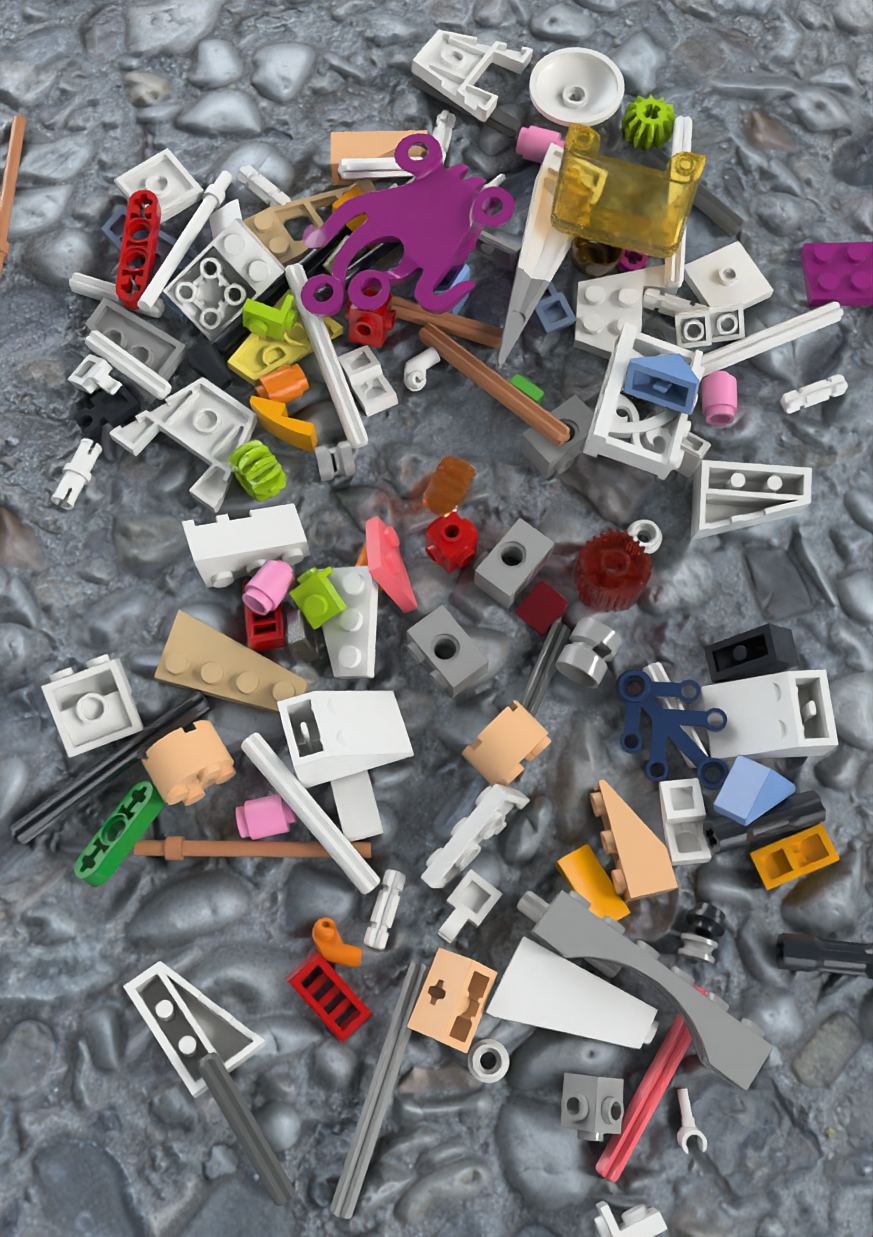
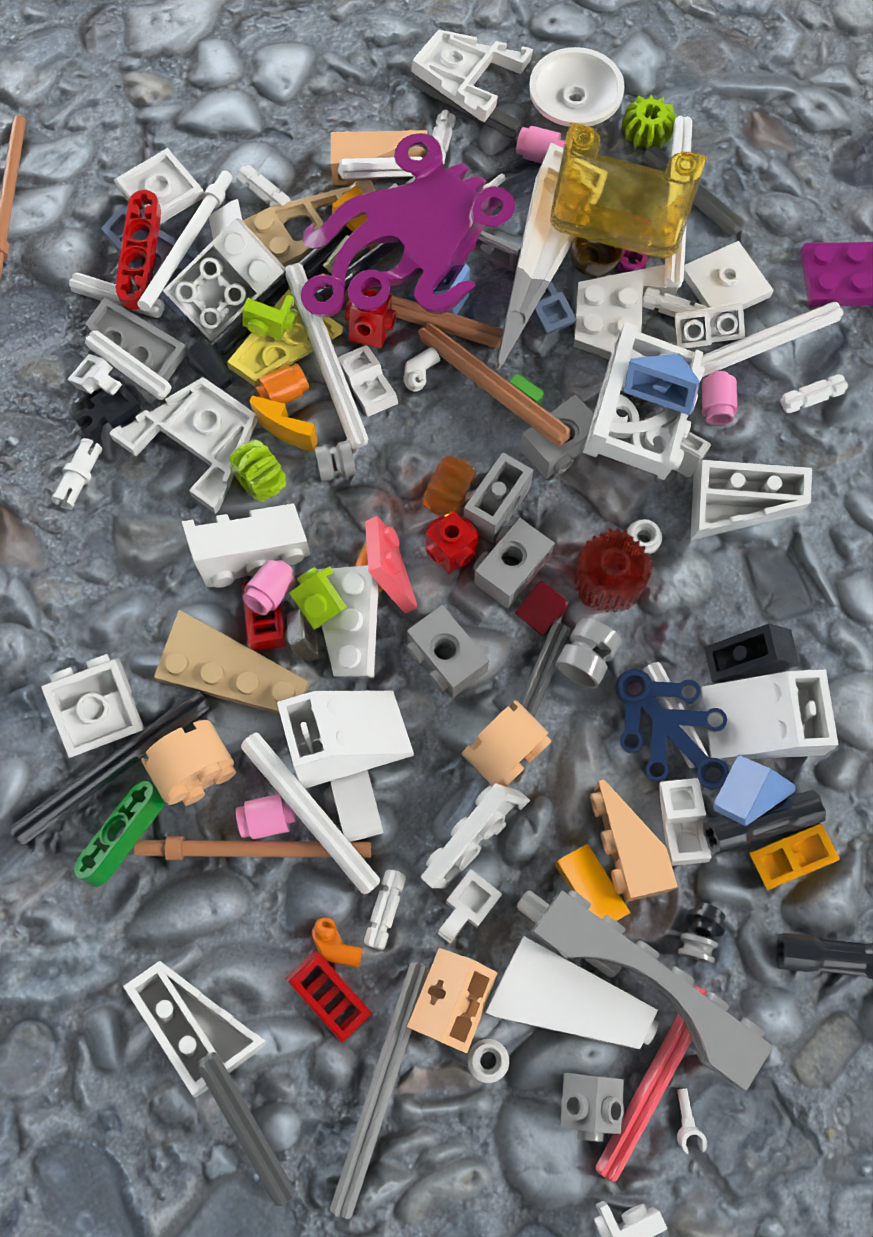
none -> light grey brick [464,452,533,543]

